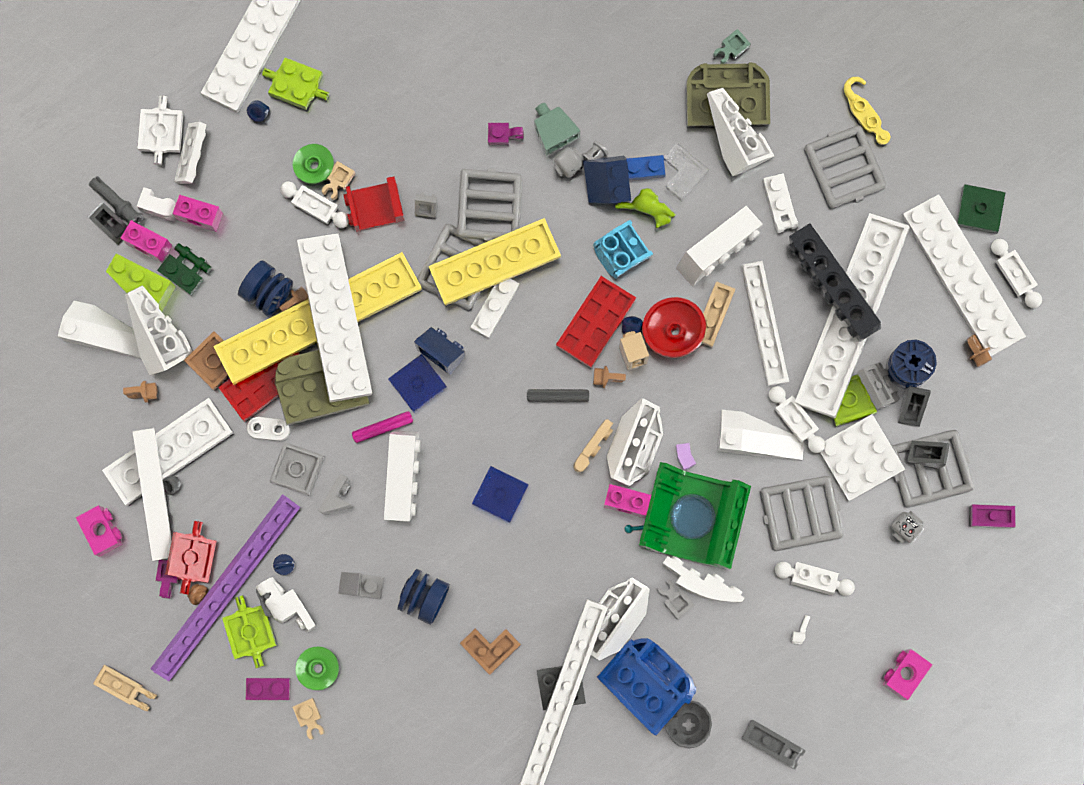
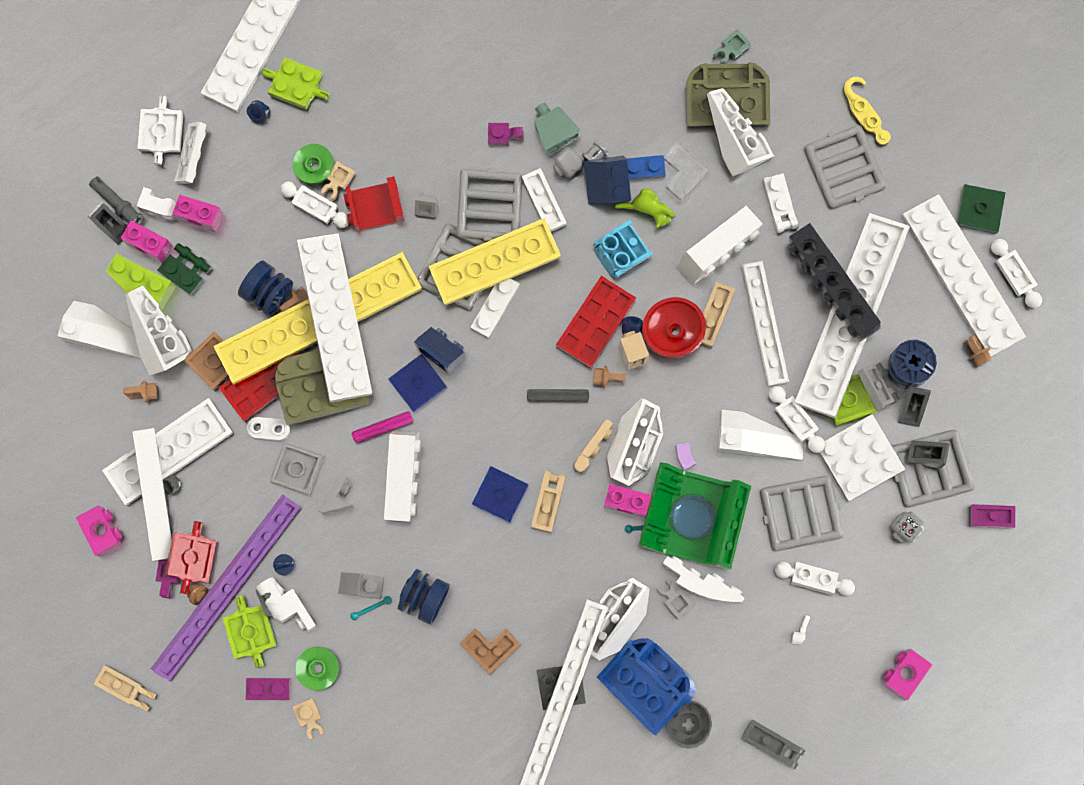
none -> teal hinge [350,596,392,620]
none -> white plate [522,168,567,232]
none -> tan plate [531,470,566,533]

